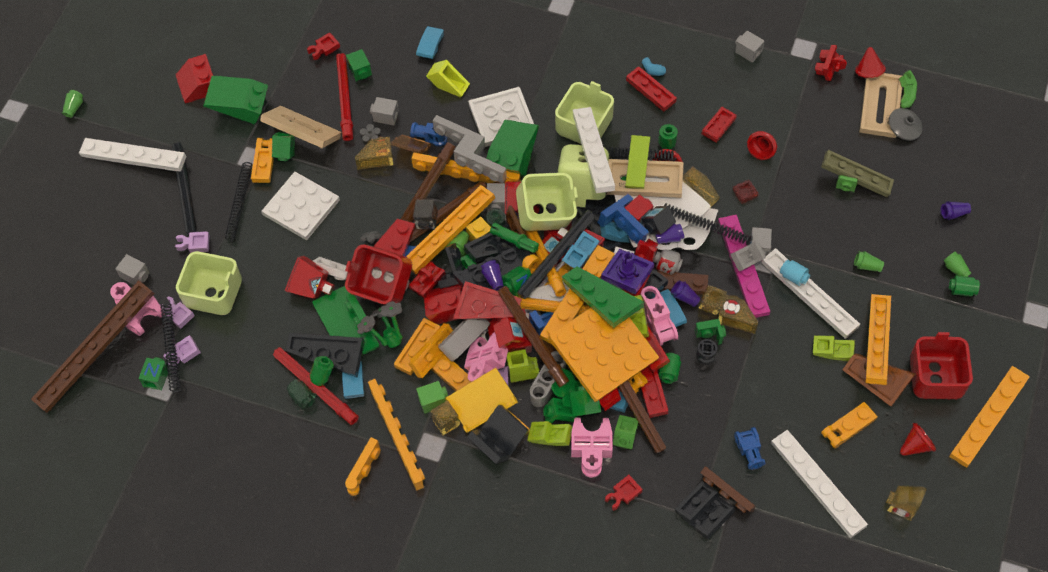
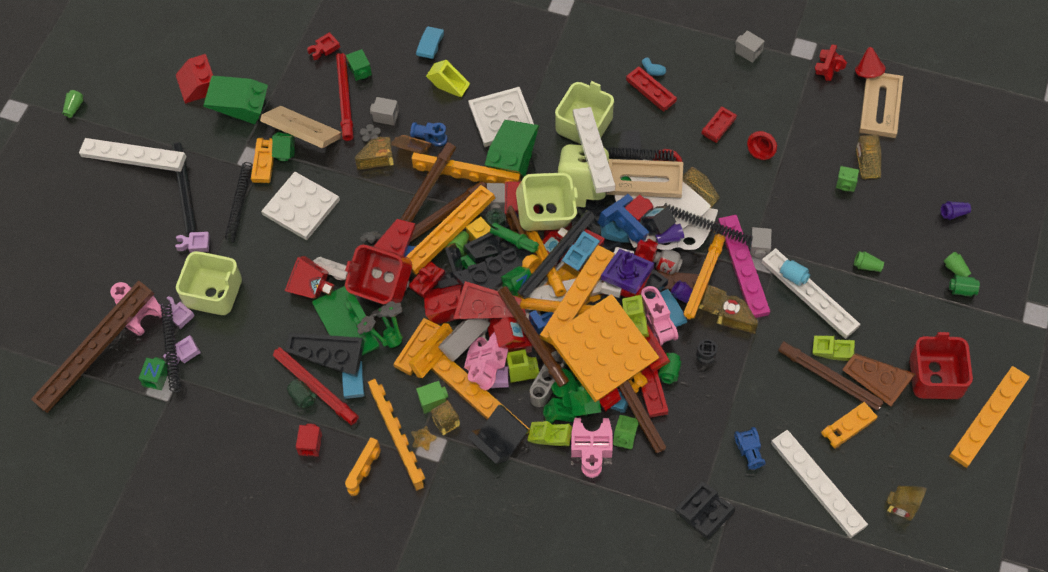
light grey brick [115,254,150,285] -> none
green brick [310,356,334,386] -> none
clear smoke brick [413,200,438,230] -> none
light grey bracket [433,115,507,183] -> none
yellow piece [446,367,518,433] -> none
dark purple cone [481,260,504,290] -> none
green wing [562,266,644,328] -> none
red plate [605,475,643,511] -> none
lime tile [625,135,650,189] -> none
green brick [658,124,678,149] -> none
green bracket [695,319,726,344] -> none
reddish brown plate [700,466,756,513] -> none
light grey bracket [730,241,766,271] -> none
clear red tile [733,180,759,204] -> none
olive tile [821,150,894,197] -> none
light orange plate [866,294,891,385] -> none
dark grey dish [889,108,923,141] -> none
bright green piece [899,70,917,108] -> none
red hat [900,423,936,456] -> none
none -> red brick [296,424,322,457]
none -> clear yellow plate [411,426,437,451]
none -> light orange axle [683,234,725,320]
none -> reddish brown axle [778,341,883,411]
none -> clear yellow slope [856,135,881,179]

